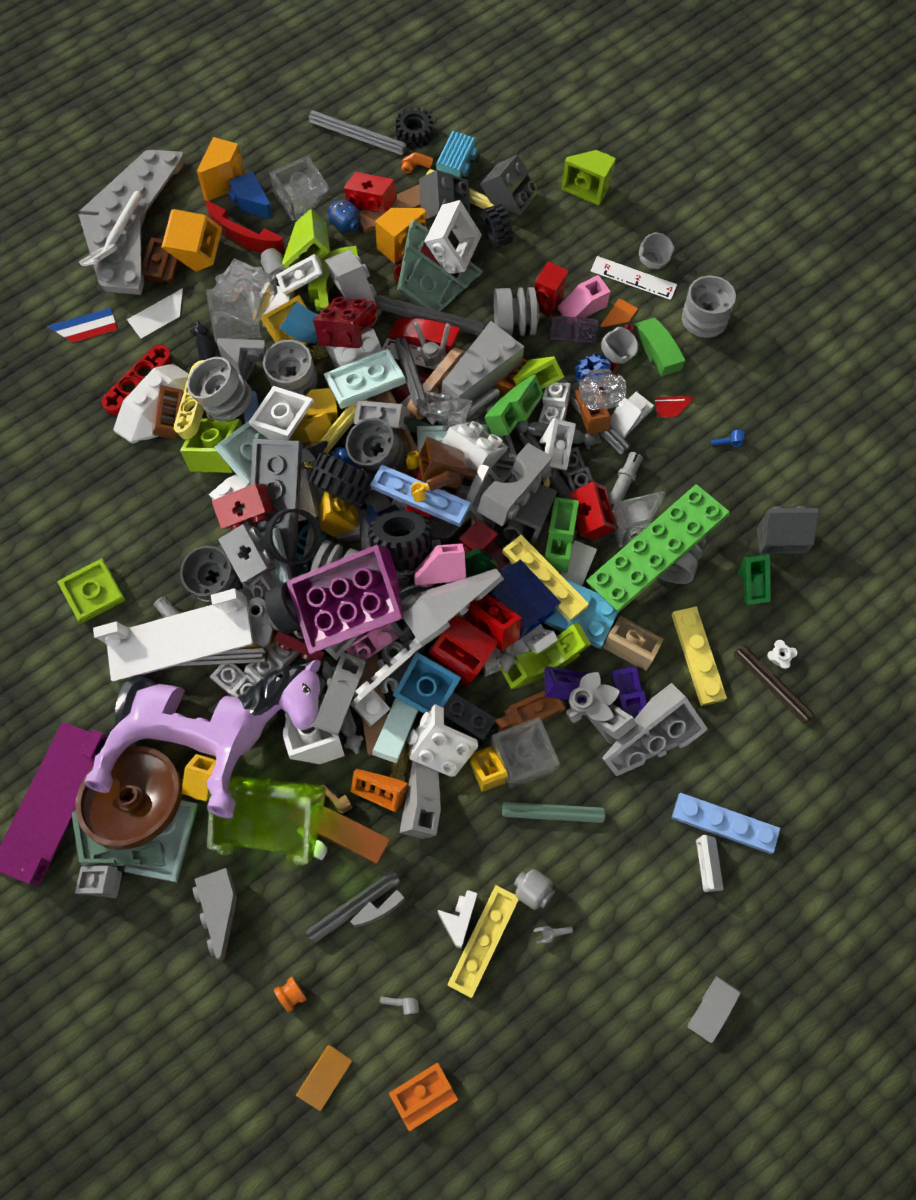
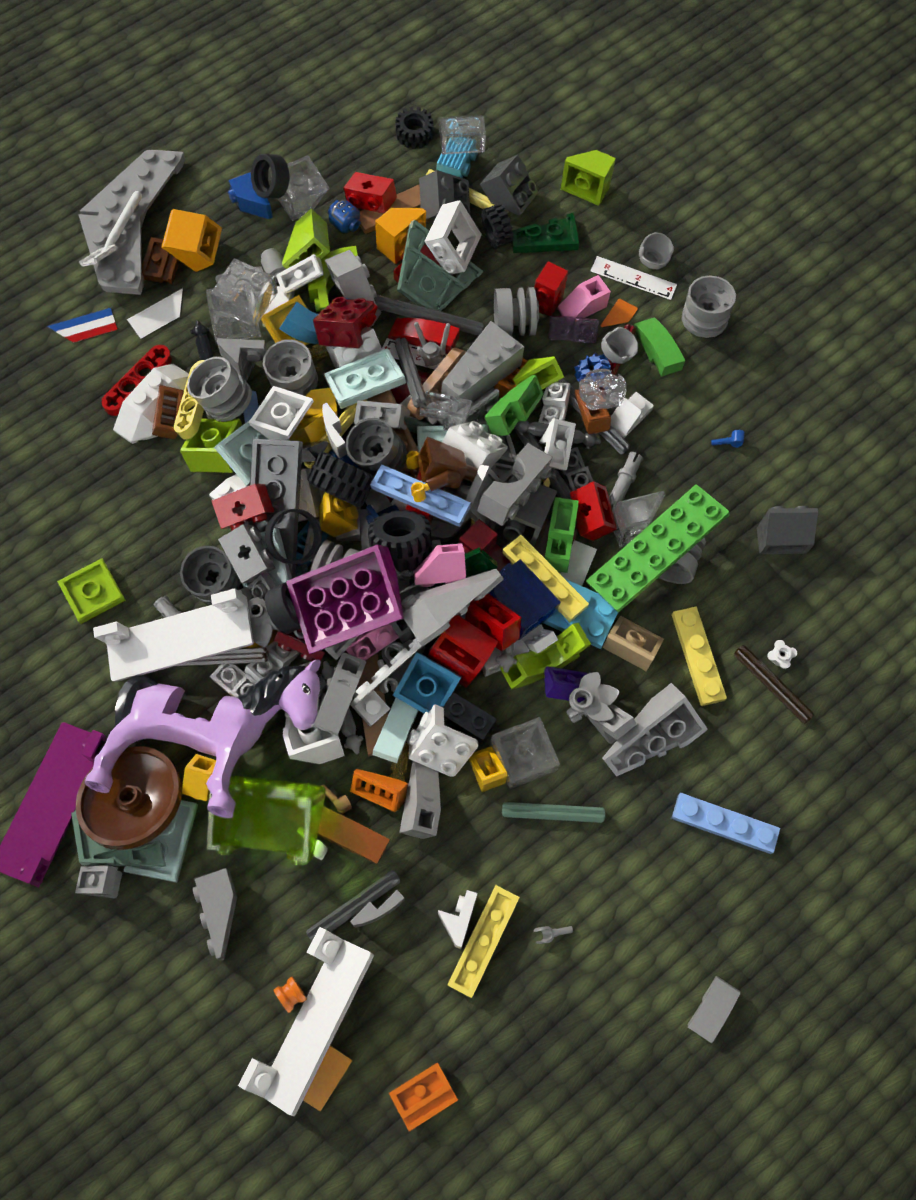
light orange slope [197,137,245,201] -> none
red slope [205,201,285,254] -> none
dark grey axle [308,110,407,155] -> none
light grey hand [380,996,419,1015] -> none
orange arm [401,152,433,173] -> none
dark orange hinge [495,690,566,733] -> none
light grey head [514,869,555,910] -> none
dark purple slope [610,666,647,719] -> none
red sticker [655,396,695,417] -> none
white slope [696,835,723,892] -> none
green slope [738,554,771,605] -> none
none -> white bracket [238,927,374,1116]
none -> black tyre [251,154,290,198]
none -> white slope [323,403,347,459]
none -> clear slope [438,115,486,155]
none -> dark green wing [512,212,579,253]

